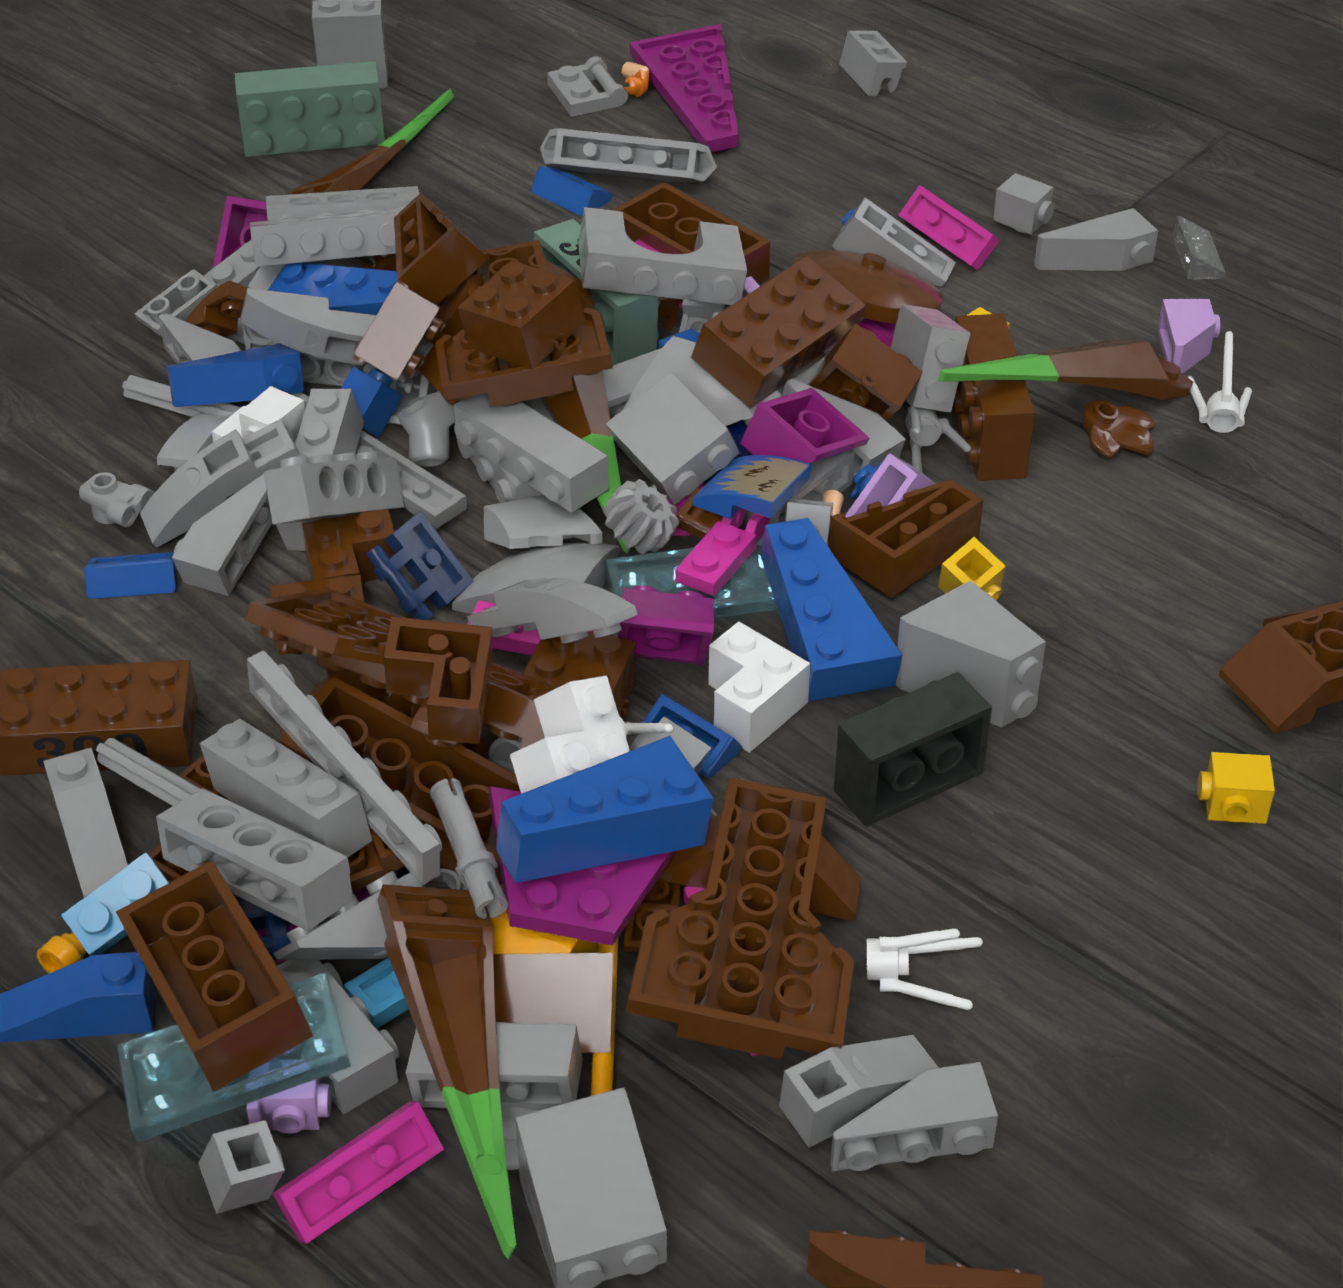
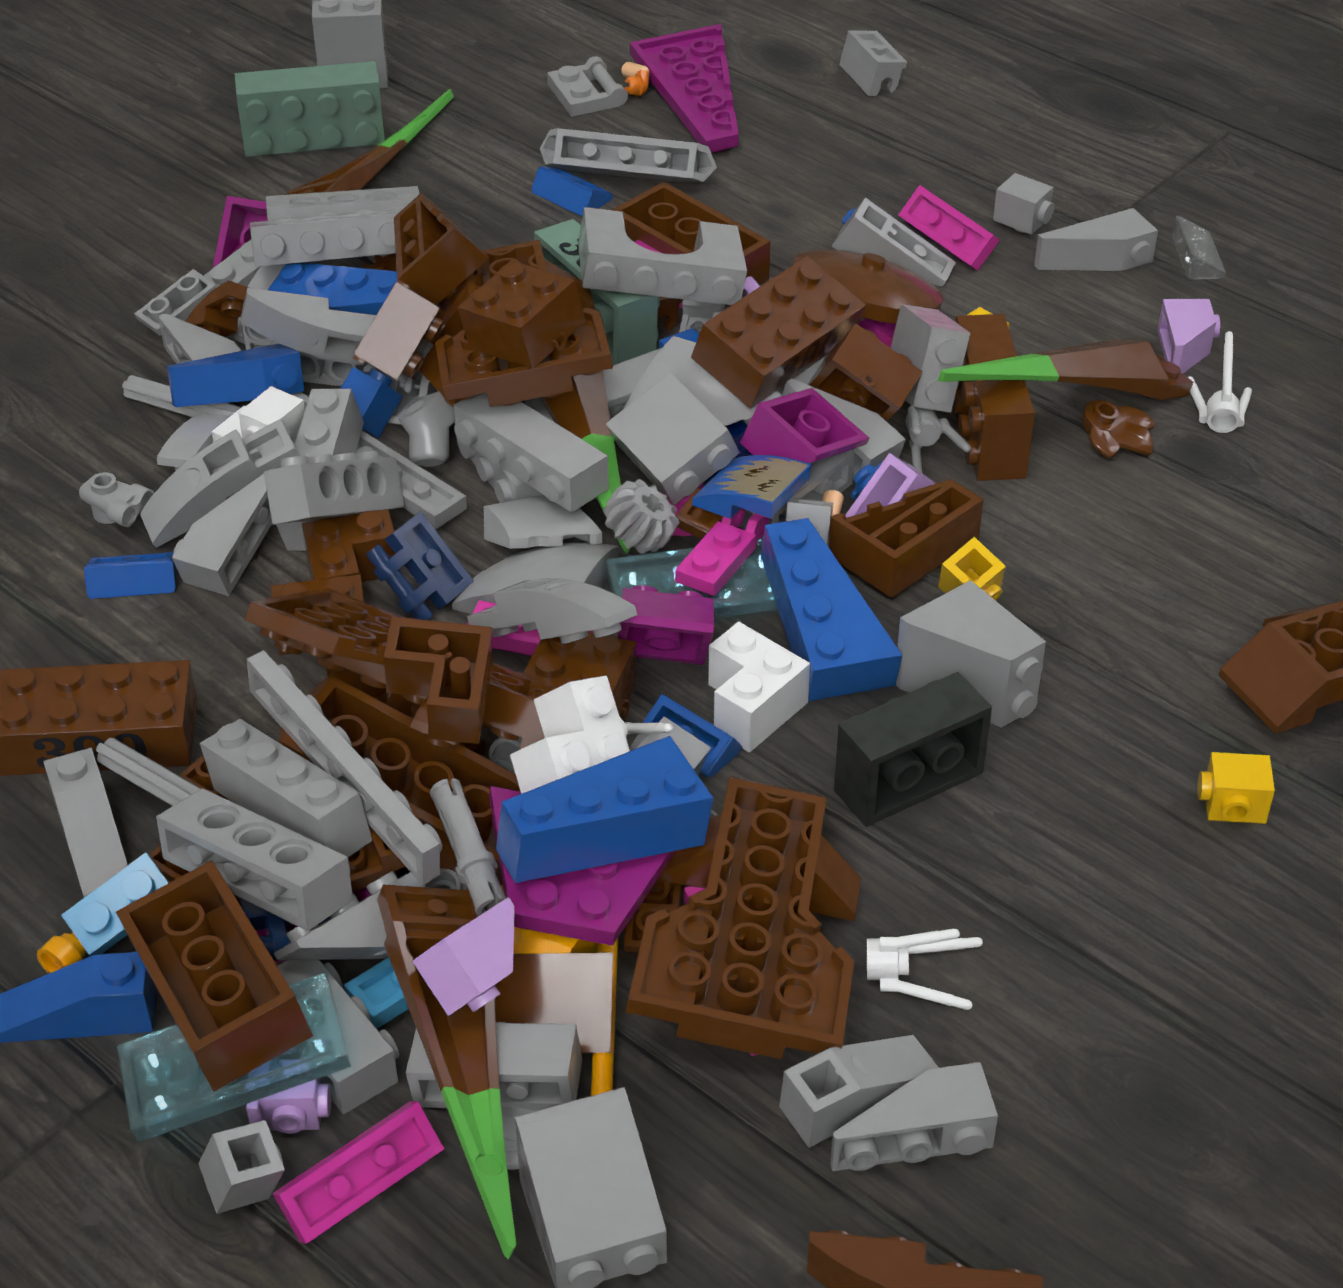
none -> lavender slope [412,897,515,1016]

